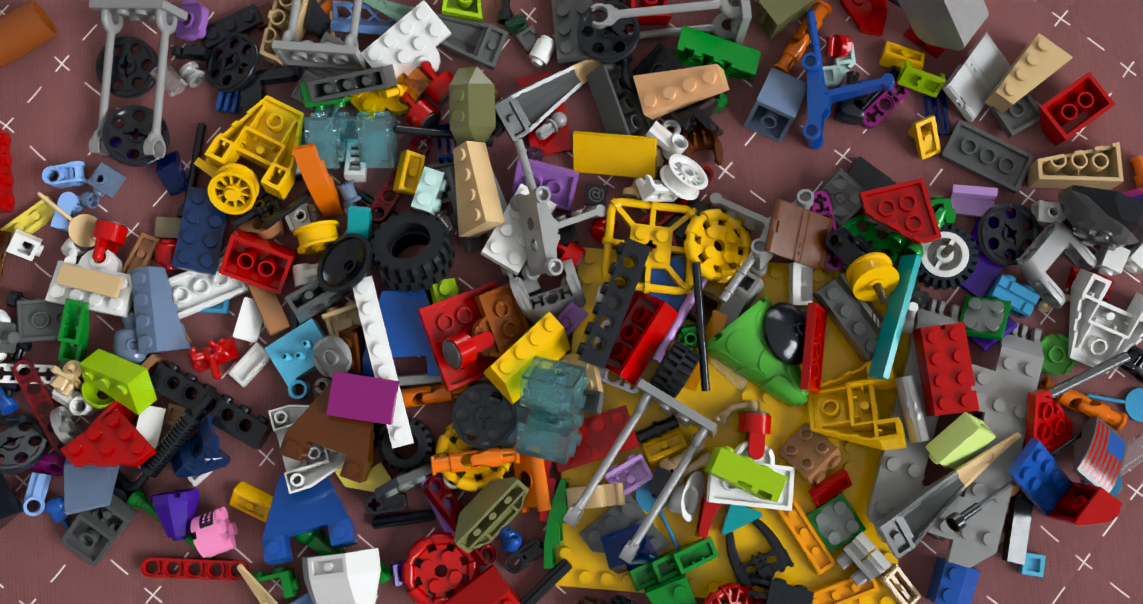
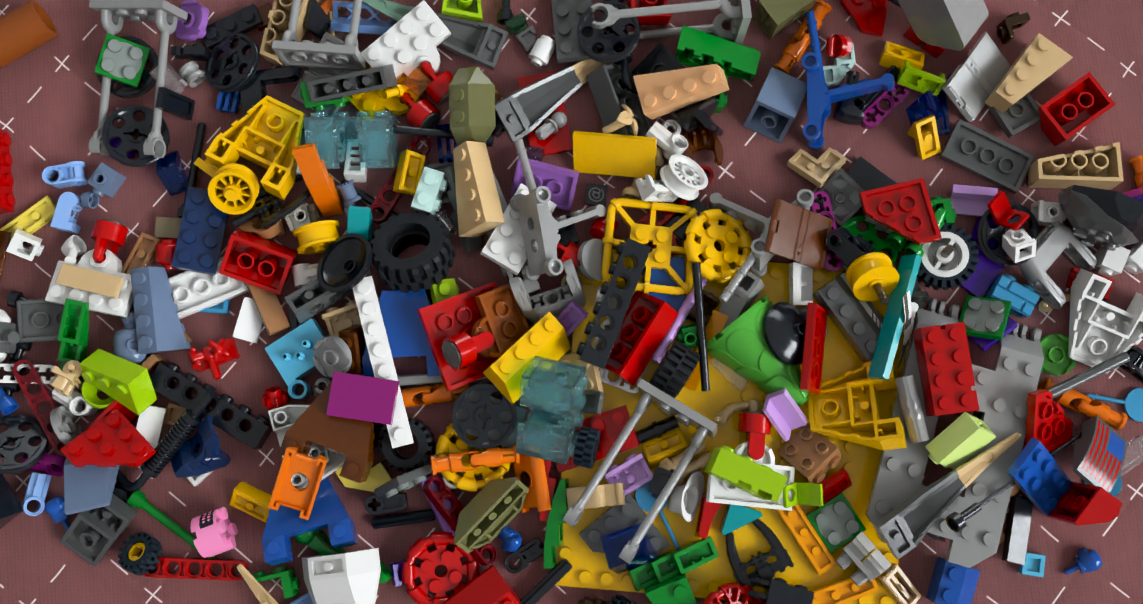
tan piece [37,192,98,247] -> none
dark purple cone [151,488,199,541] -> none
white tile [228,342,271,387] -> none
none -> light grey piece [94,33,150,88]
none -> black bush [118,532,163,576]
none -> black tile [155,87,195,120]
none -> red gear [261,386,289,410]
none -> orange piece [268,447,327,520]
none -> black bush [573,426,601,469]
none -> light grey tile [577,239,614,281]
none -> tan plant [602,104,638,136]
none -> lavender panel [763,388,808,441]
none -> lime bracket [783,482,823,508]
none -> tan plate [787,147,847,188]
none -> sticker [896,291,912,370]
none -> clear blue slope [906,90,944,126]
none -> red bracket [987,190,1030,231]
none -> dark brown bracket [996,12,1031,45]
none -> white brick [1002,228,1036,263]
none -> blue piece [1064,547,1103,575]

